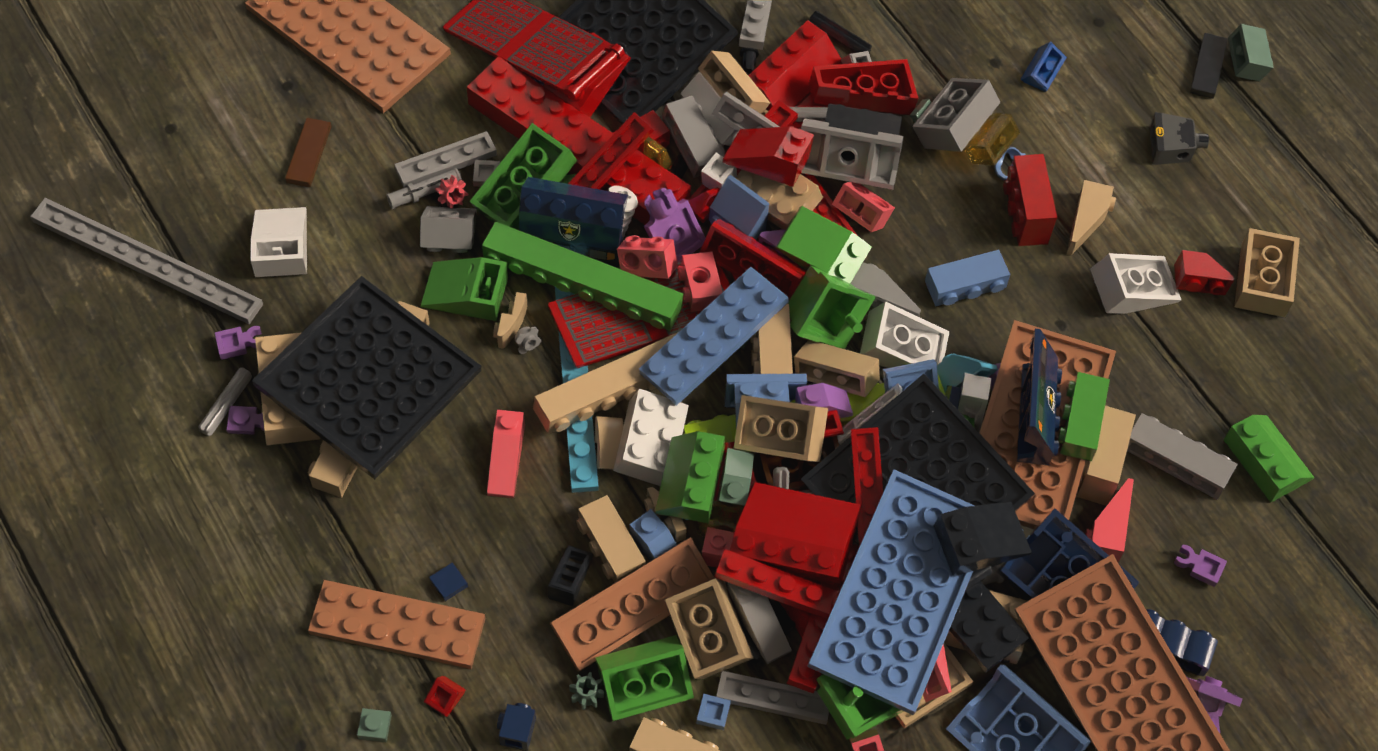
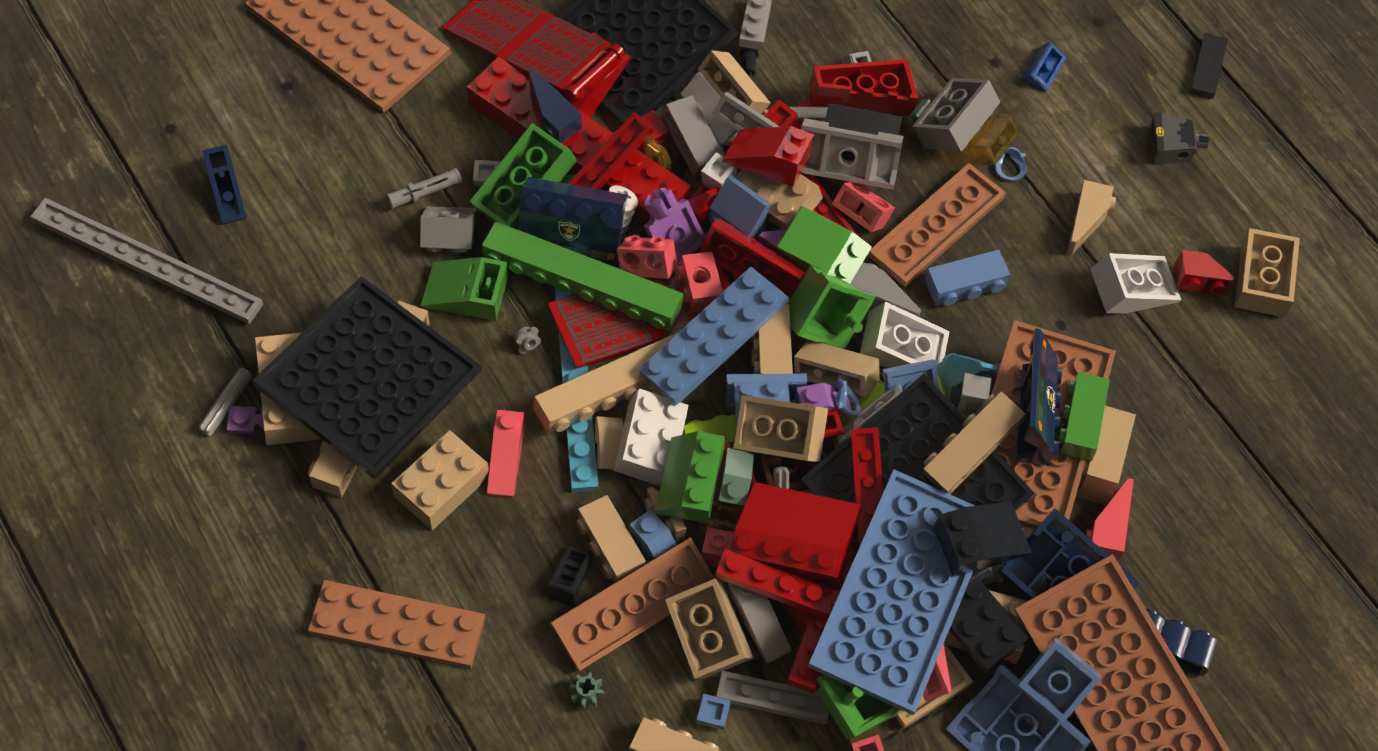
medium lavender plate [215,326,262,360] -> none
white slope [251,207,307,277] -> none
reddish brown tile [285,118,331,187] -> none
sand green plate [357,708,392,742] -> none
light grey plate [394,131,497,188] -> none
red slope [424,676,466,717] -> none
dark blue tile [429,563,468,601] -> none
coral gear [435,175,468,209] -> none
tan slope [493,292,527,349] -> none
dark blue brick [497,703,536,751] -> none
bright green slope [595,635,694,721] -> none
red slope [748,20,842,111] -> none
black axle [810,11,872,53] -> none
red brick [1003,154,1057,246] -> none
light grey brick [1127,413,1237,500] -> none
medium lavender plate [1174,545,1227,587] -> none
medium lavender piece [1186,676,1242,733] -> none
bright green slope [1224,415,1314,503] -> none
sand green brick [1228,24,1274,81] -> none
none -> dark blue slope [202,144,247,224]
none -> tan brick [391,430,489,531]
none -> dark blue slope [529,68,582,144]
none -> medium blue piece [835,378,861,417]
none -> nougat plate [868,163,1006,287]
none -> tan brick [924,391,1025,494]
none -> medium blue brick [1018,637,1101,723]

